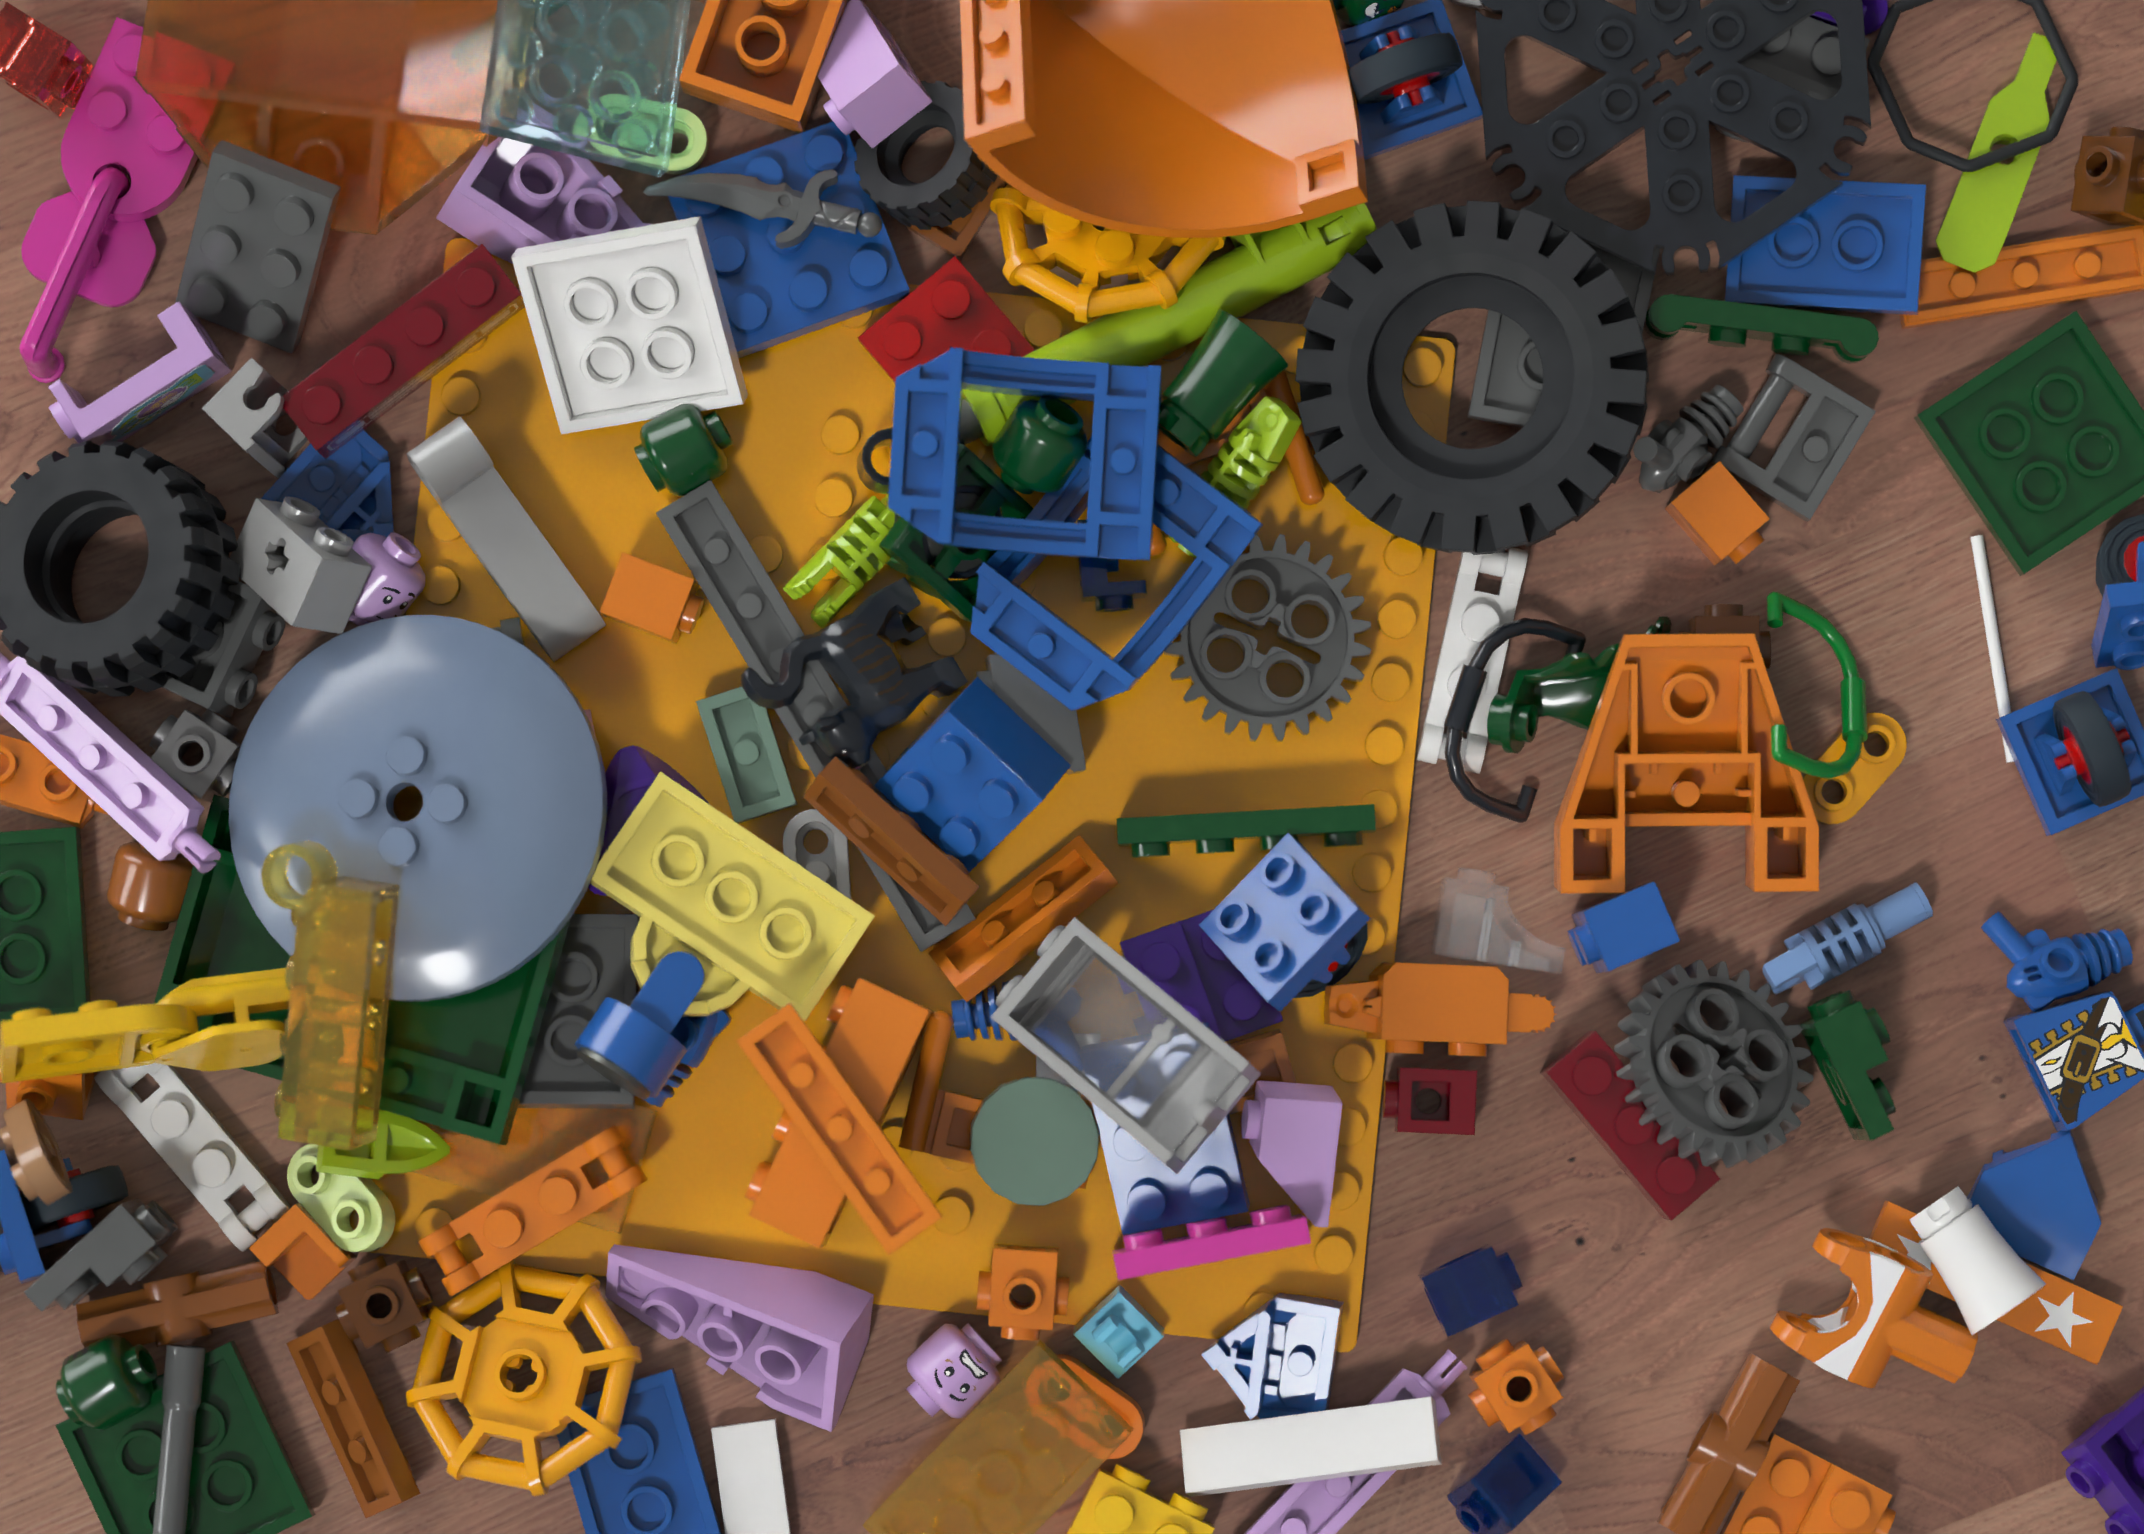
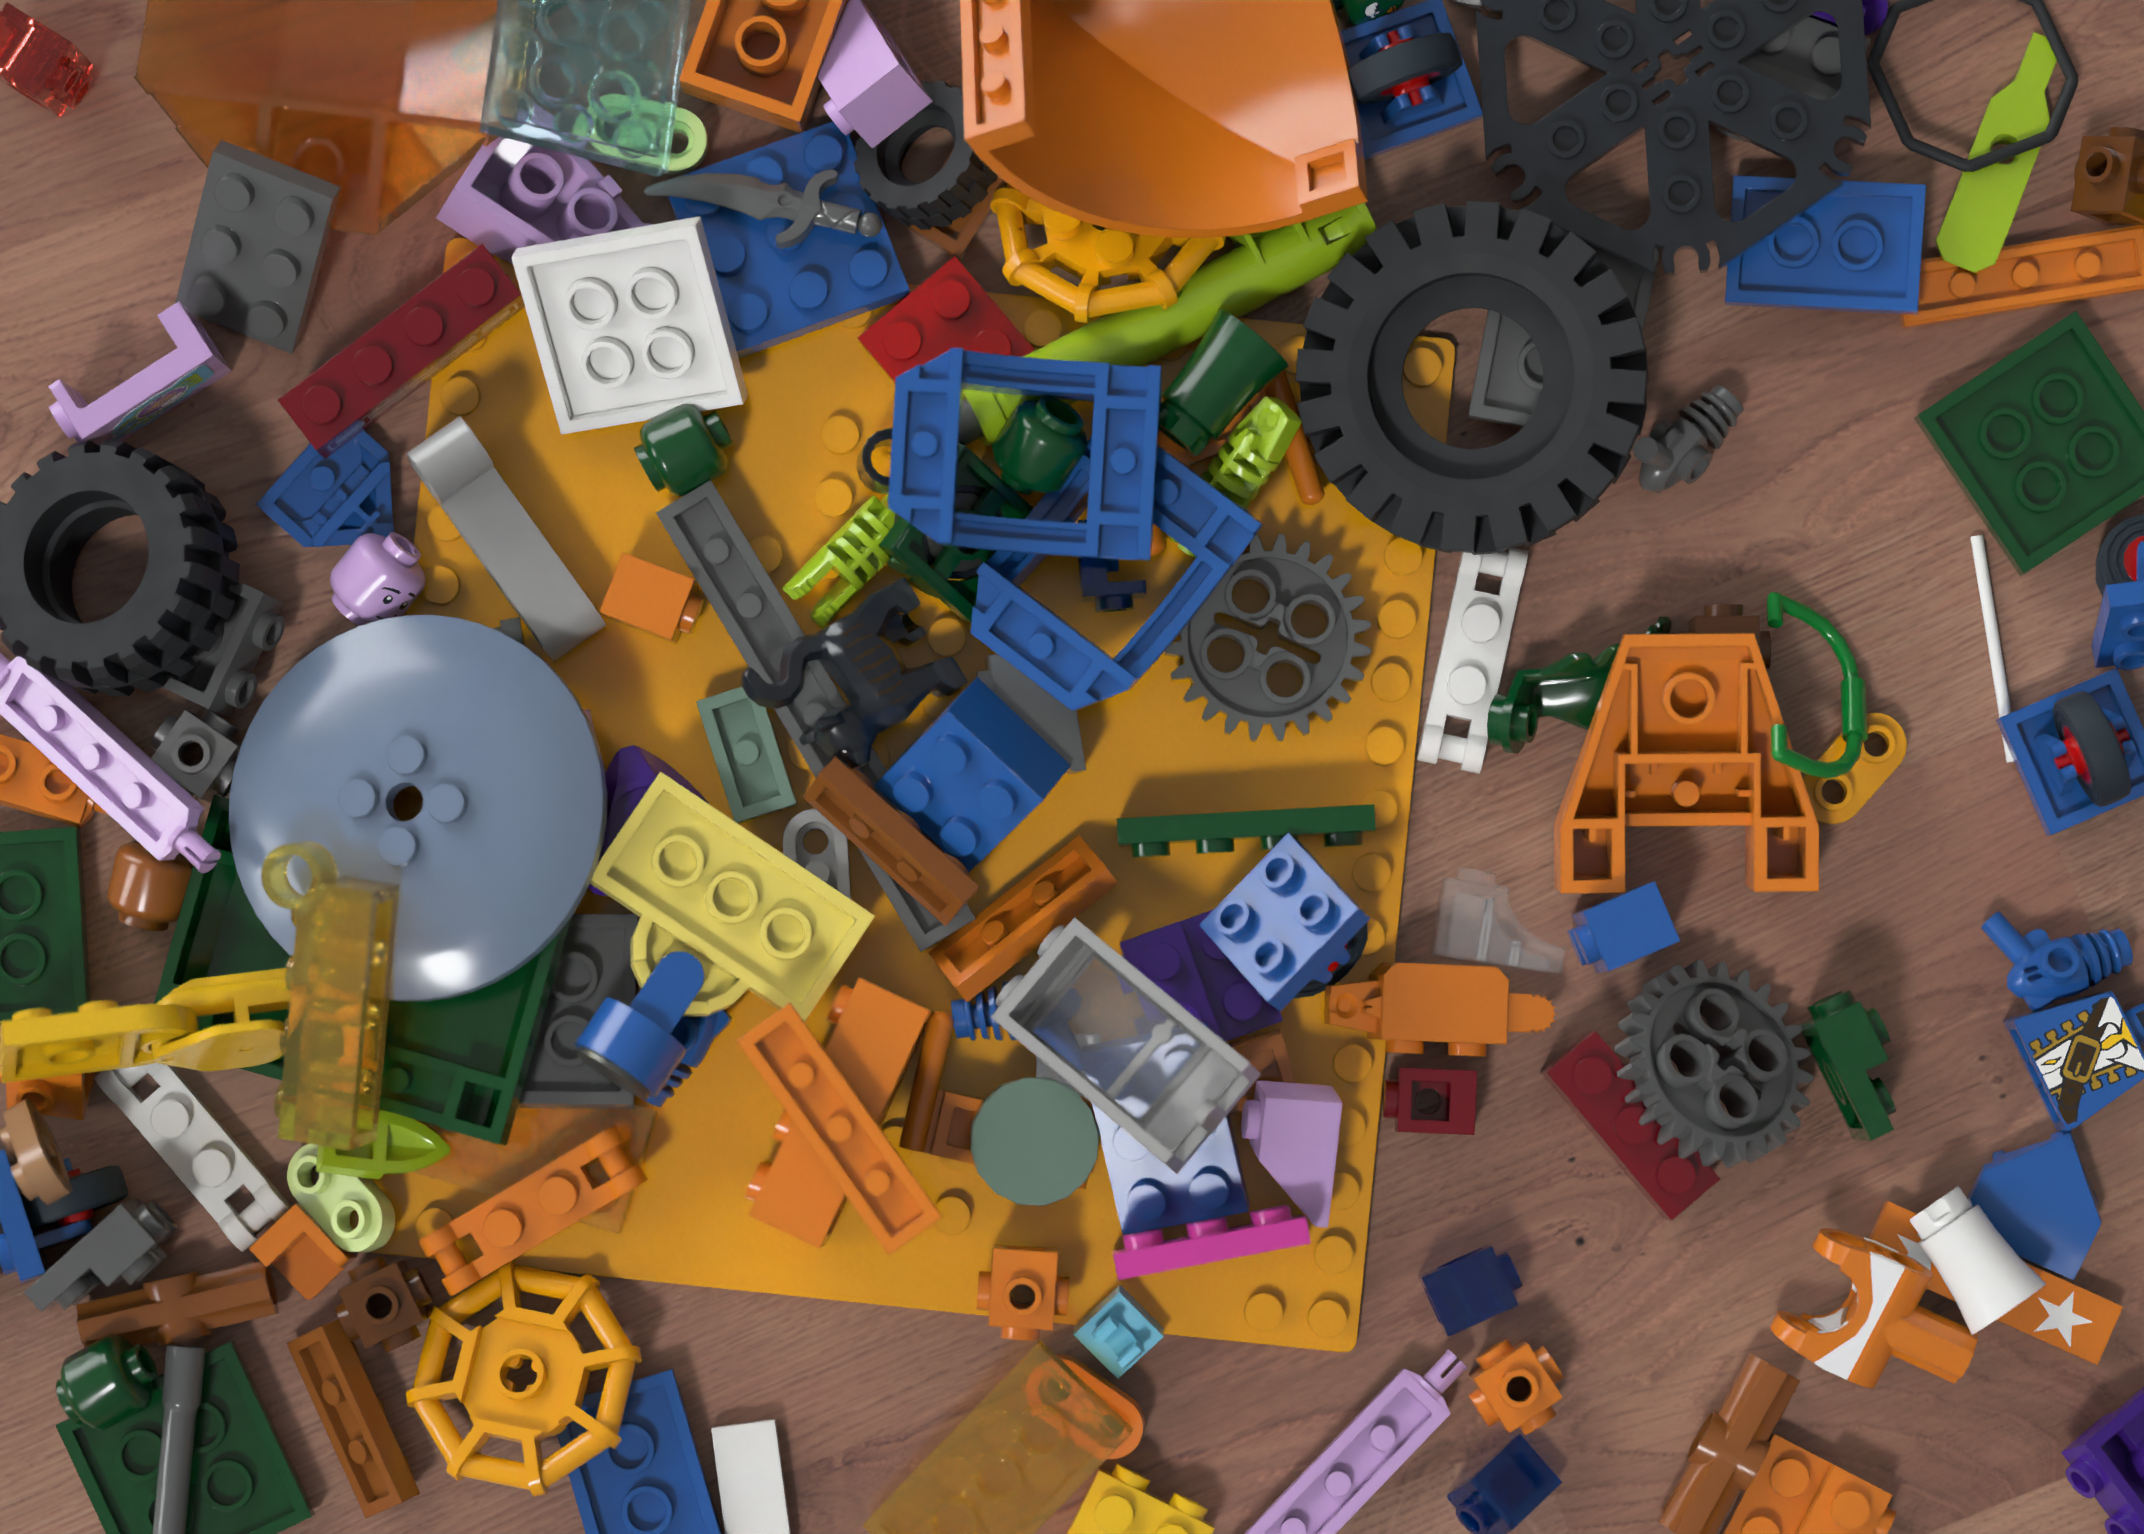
dark pink plate [19,17,236,383] -> none
light grey hinge [202,357,308,479] -> none
light grey brick [229,497,372,634] -> none
lavender wedge [605,1244,874,1432] -> none
lavender head [906,1323,1002,1419] -> none
white tile [1180,1397,1442,1497] -> none
slope [1201,1293,1344,1420] -> none
black piece [1444,618,1586,823] -> none
dark green plate [1644,294,1879,364] -> none
orange brick [1665,461,1770,566] -> none
dark grey plate [1710,354,1876,522] -> none
medium blue hinge [1762,882,1933,995] -> none

